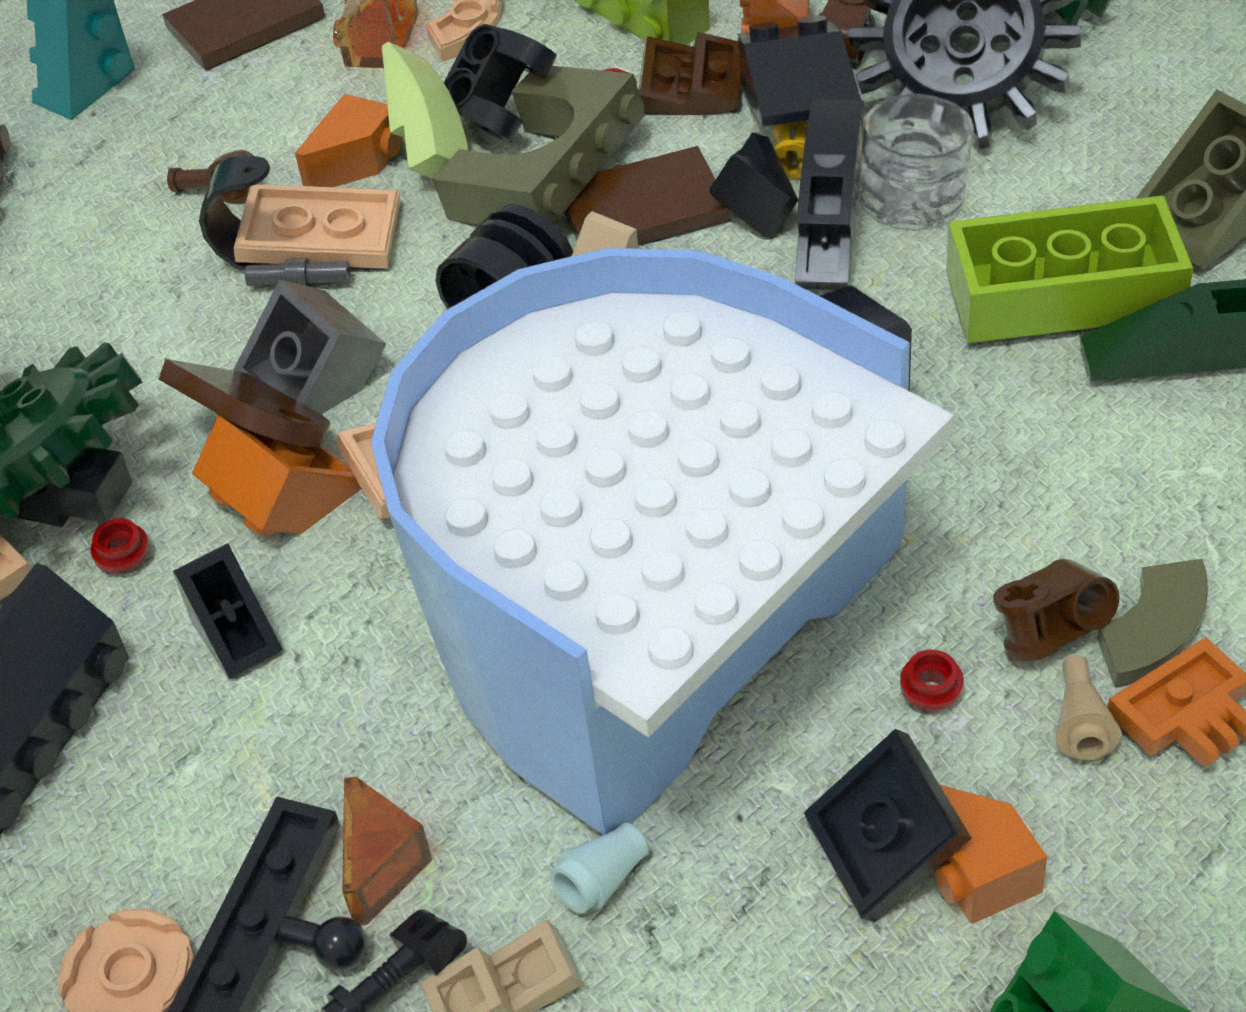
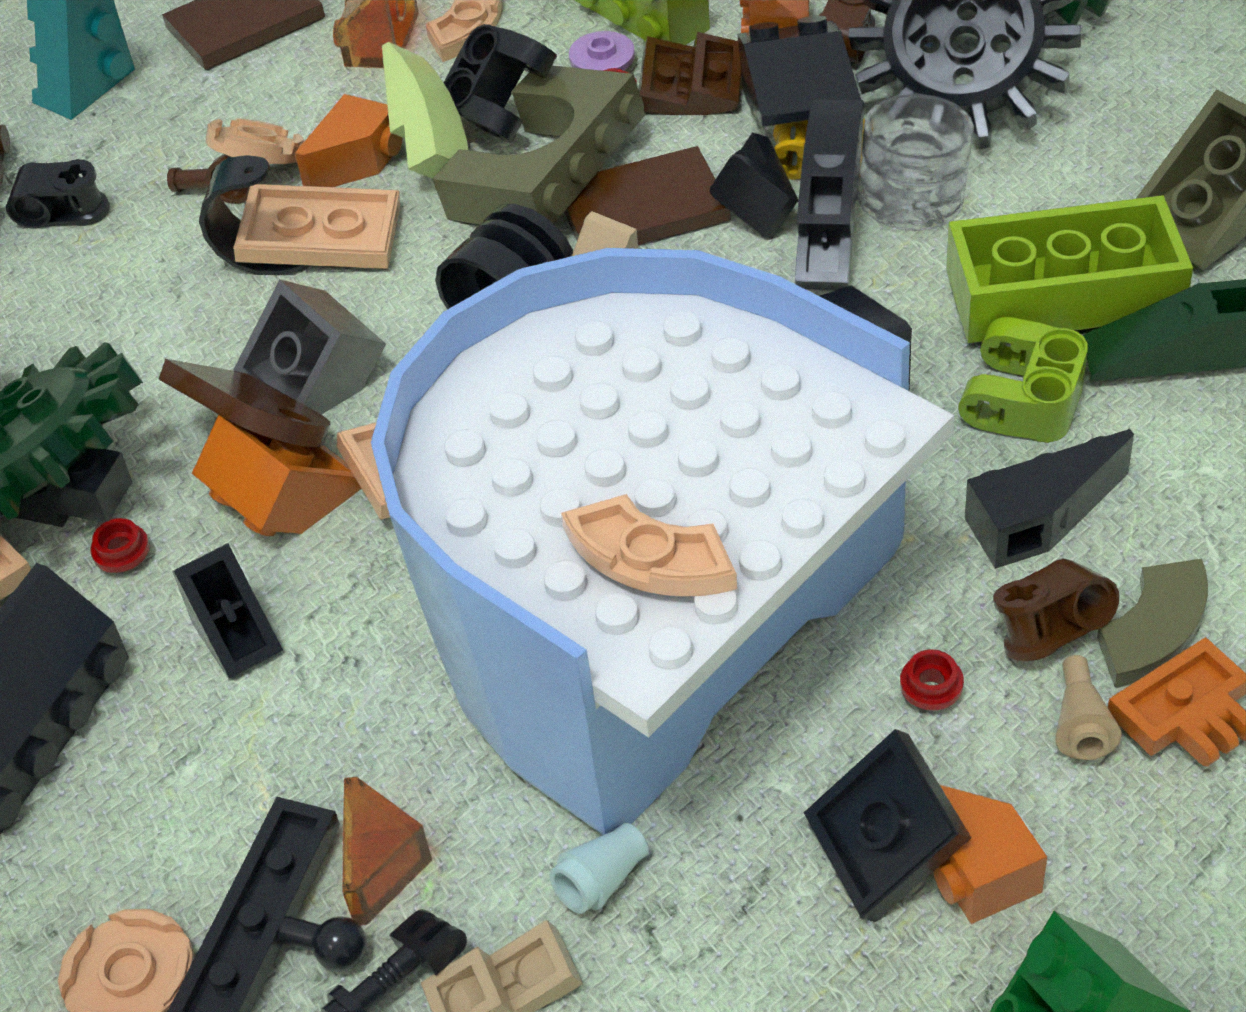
dark grey bar [245,258,351,287] -> none
none -> black piece [5,159,110,229]
none -> light nougat tile [205,118,305,164]
none -> light nougat tile [561,494,737,597]
none -> lavender piece [569,31,635,71]
none -> lime piece [958,317,1088,443]
none -> black slope [965,429,1134,569]

